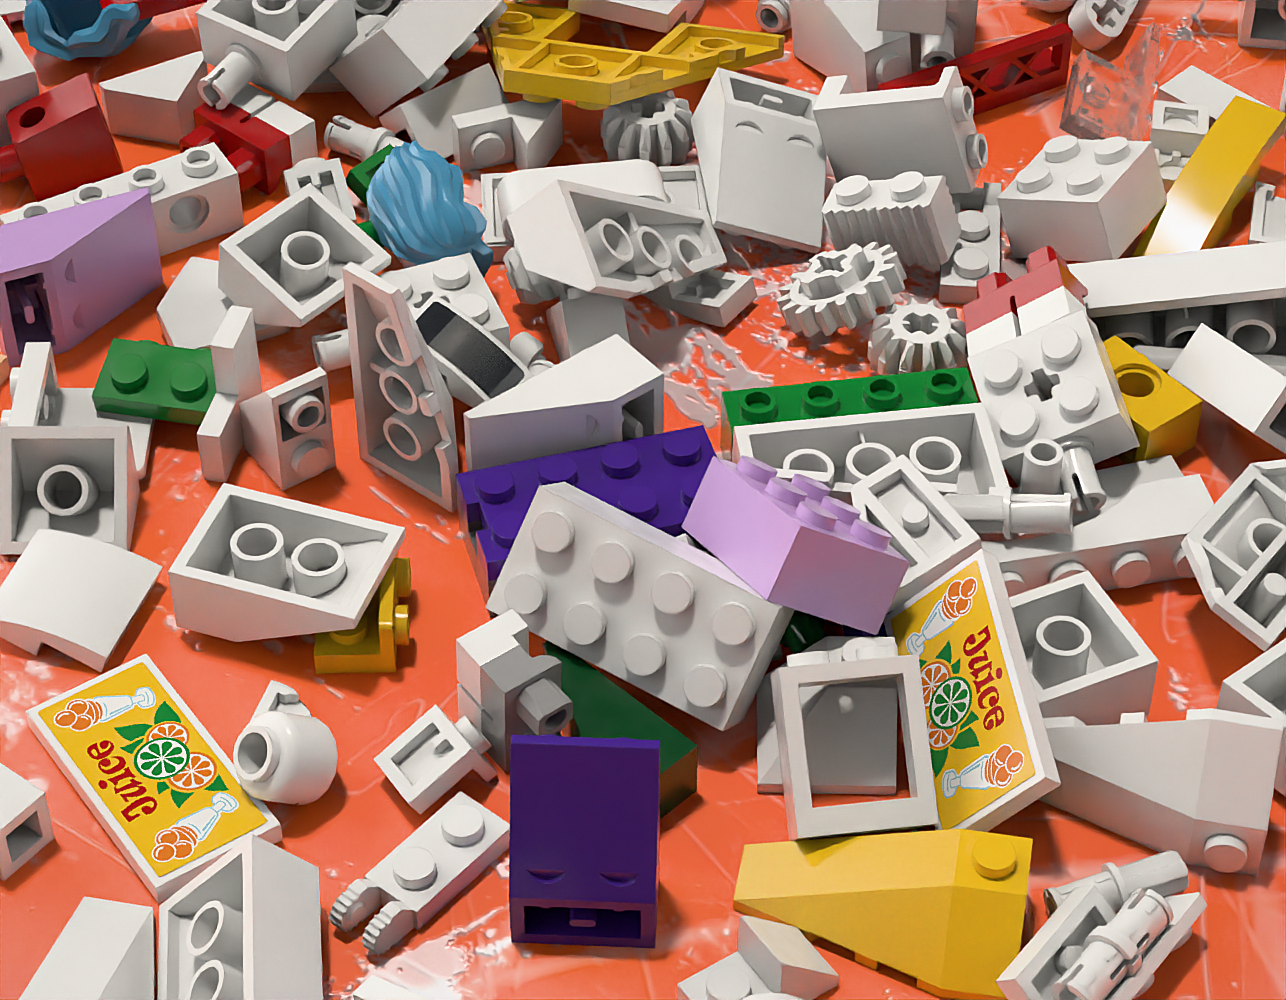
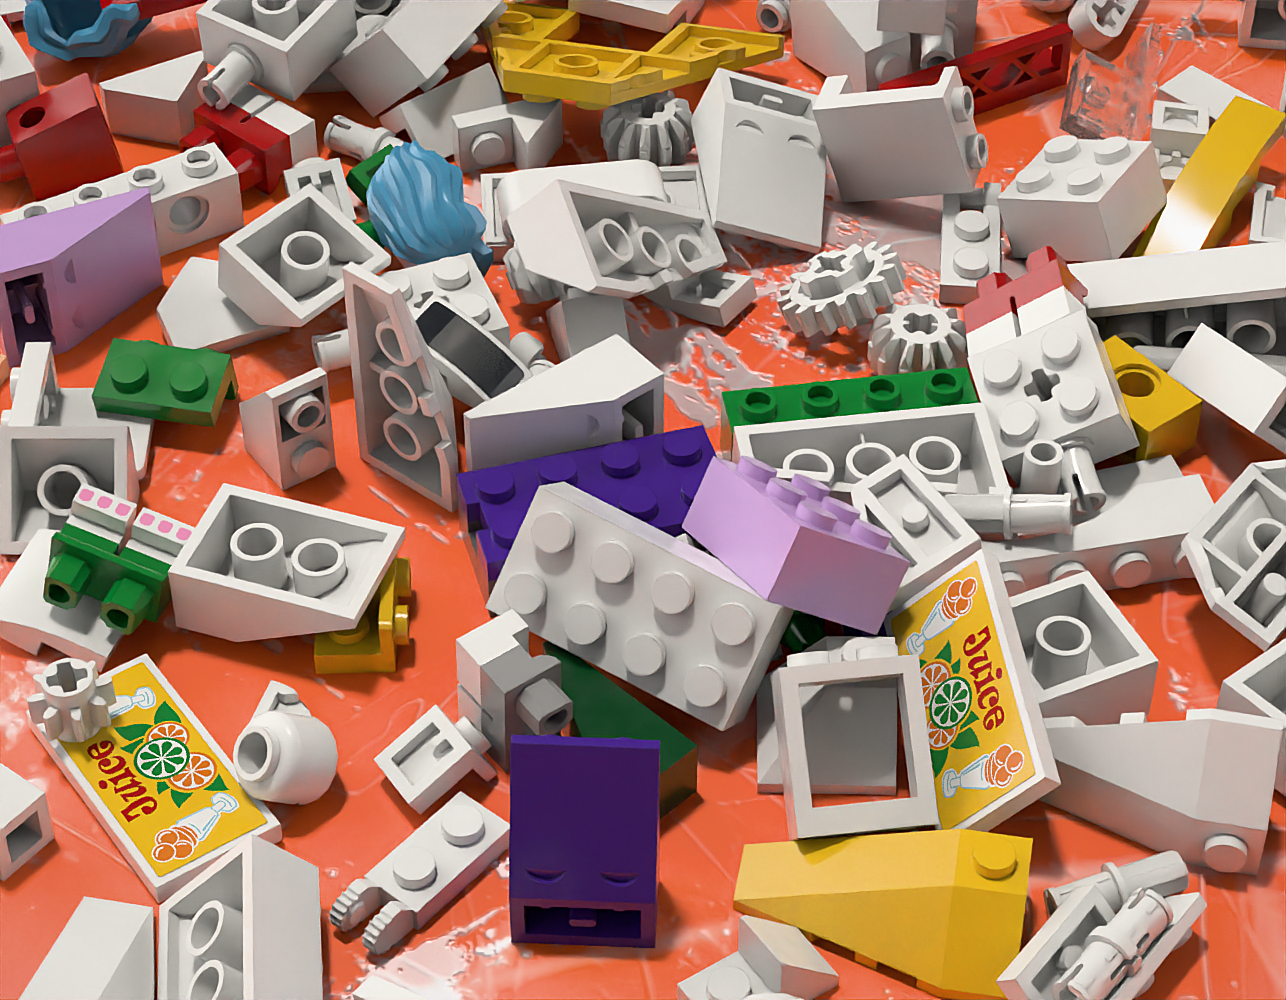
white tile [197,305,263,483] -> none
white brick [821,171,961,266] -> none
none -> white gear [26,658,117,742]
none -> green hips [43,483,195,635]

